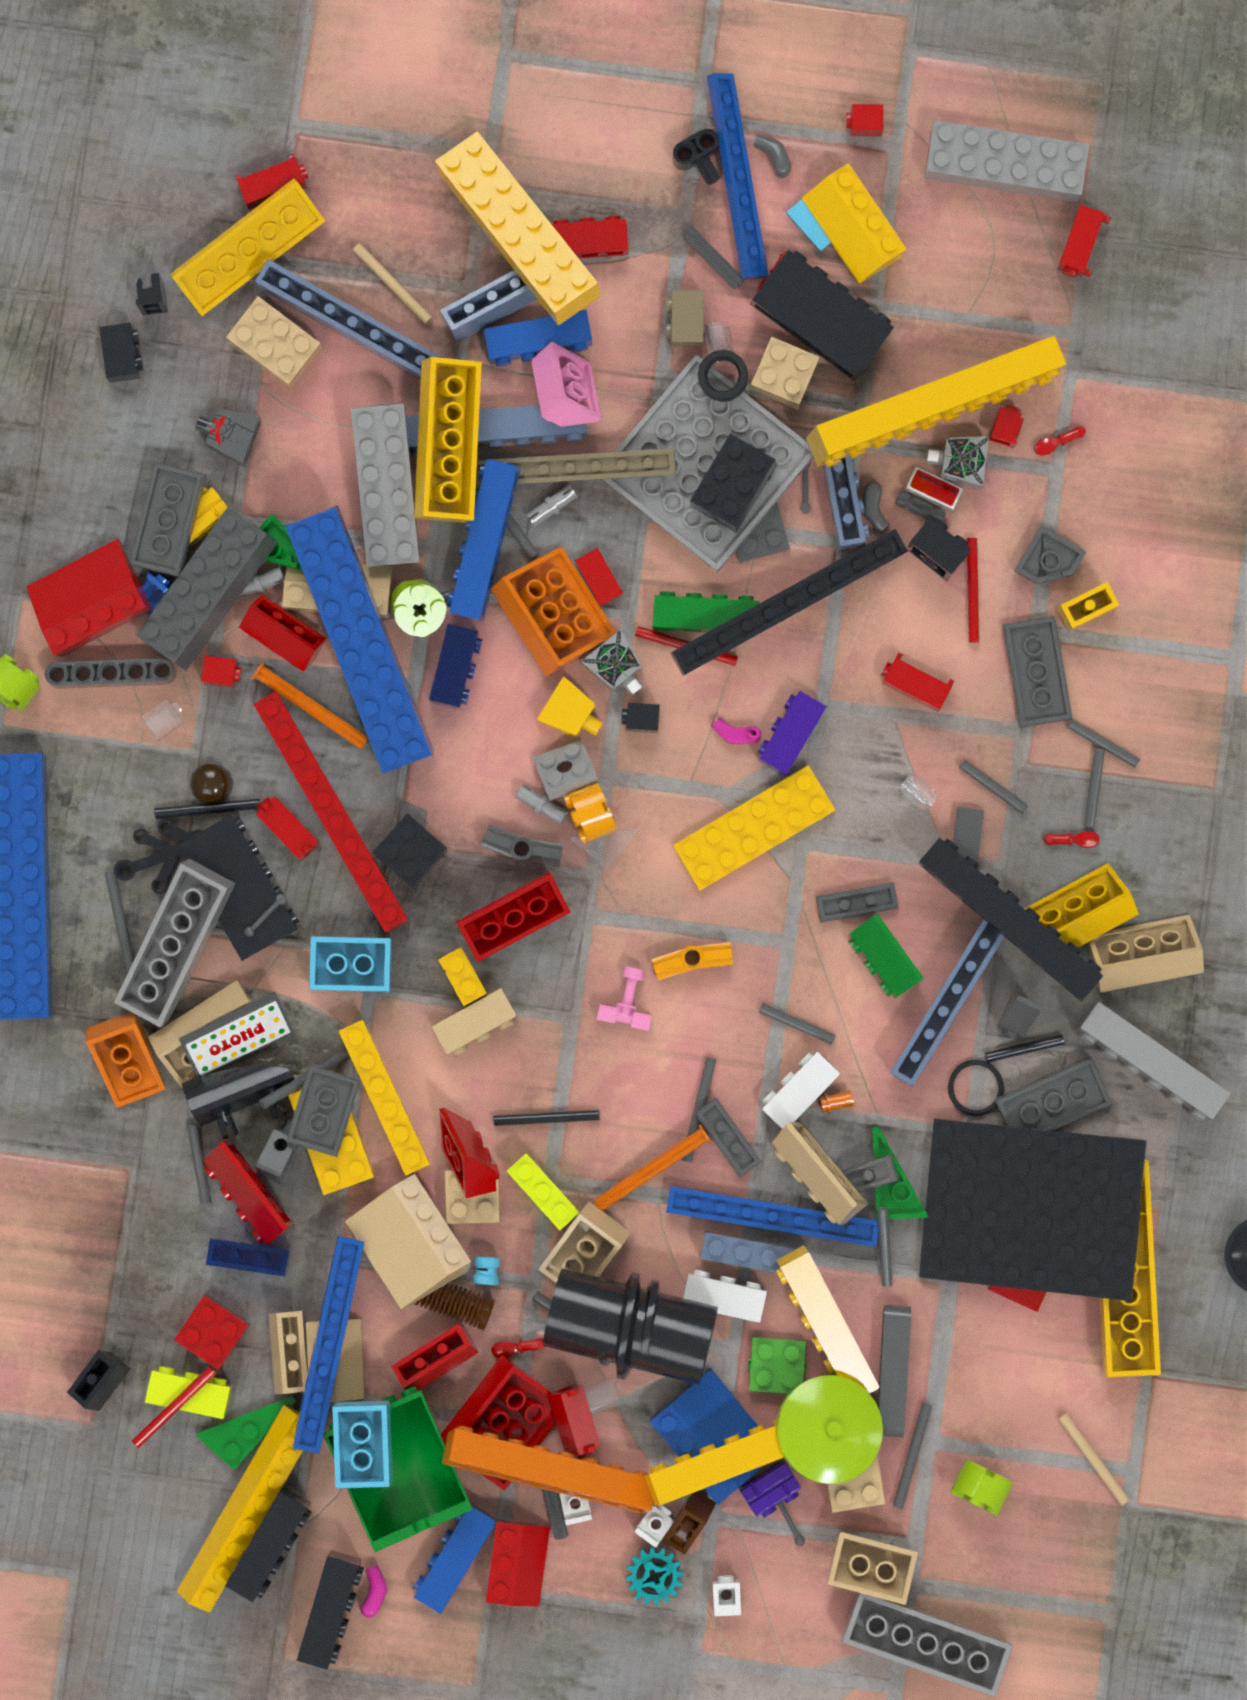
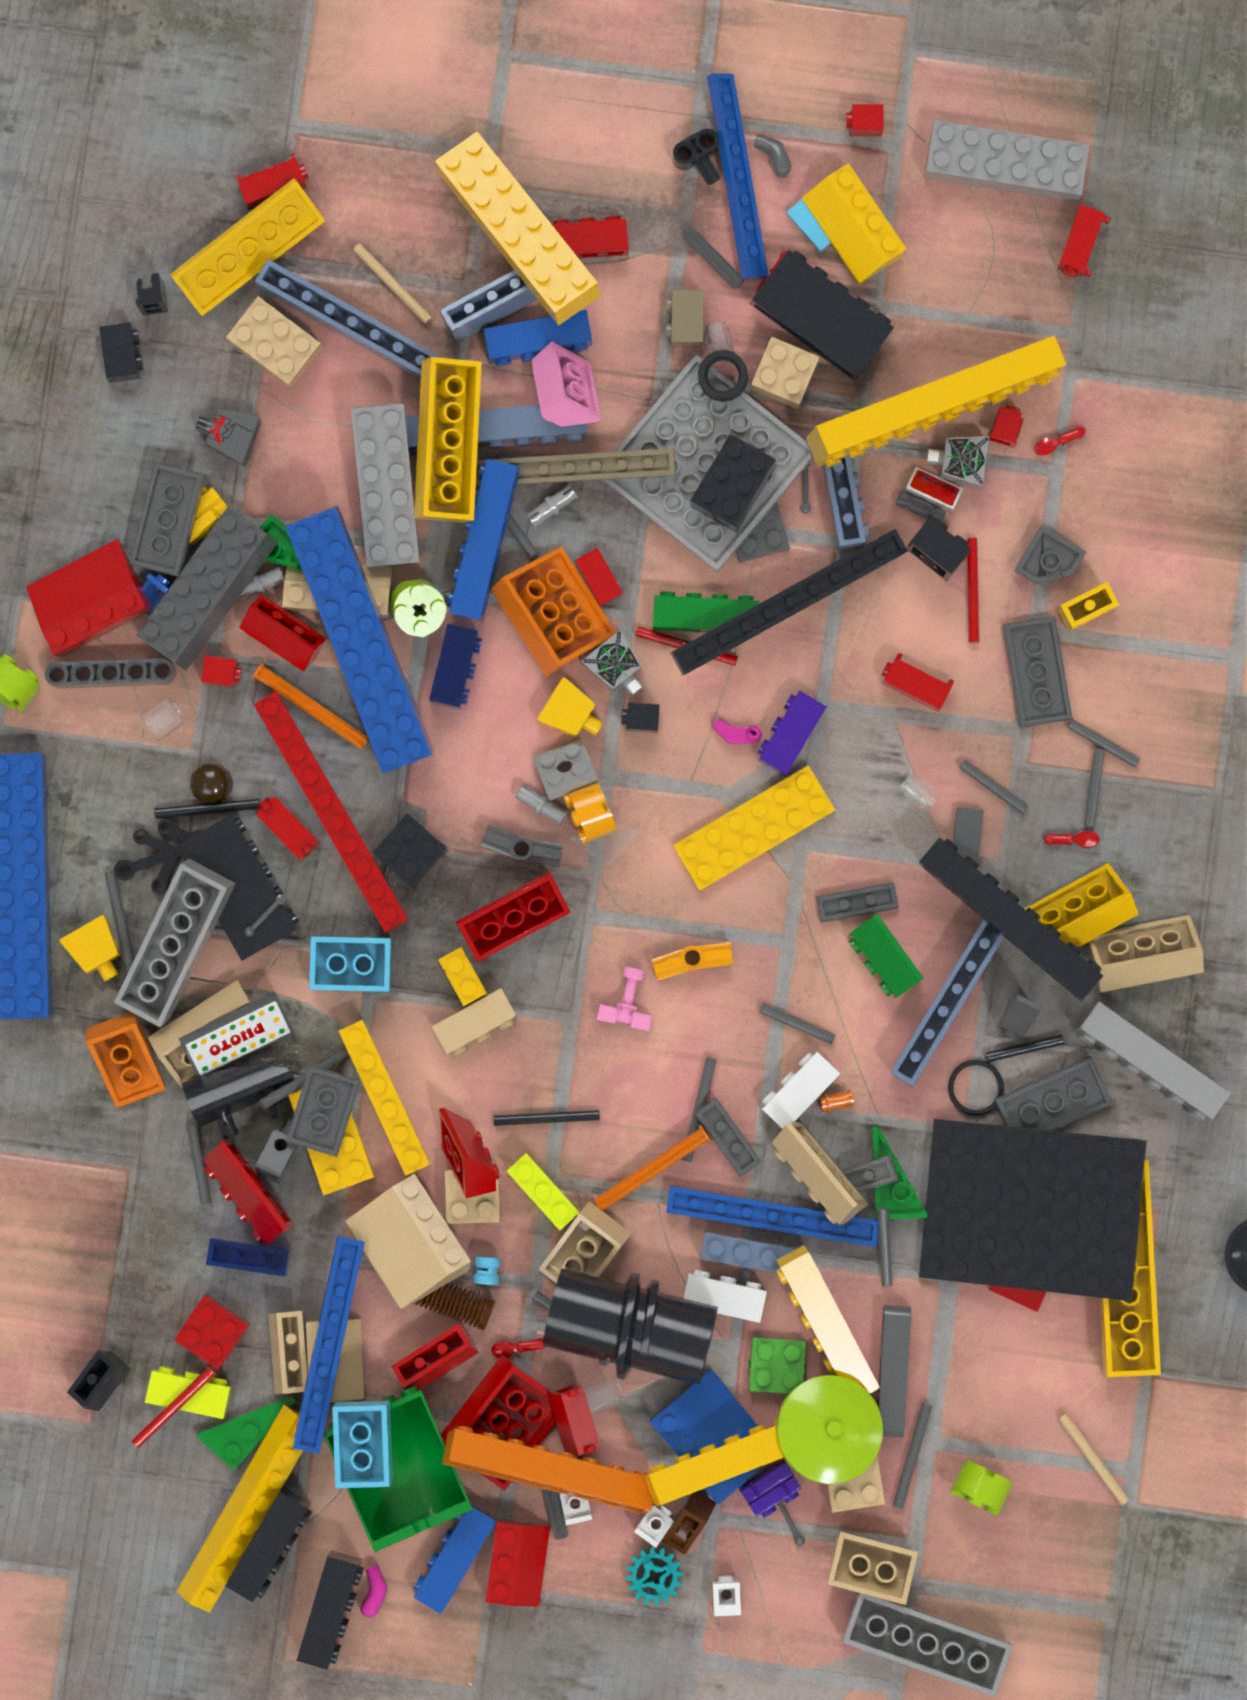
dark grey arm [863,481,889,533] -> none
none -> yellow torso [60,915,121,982]

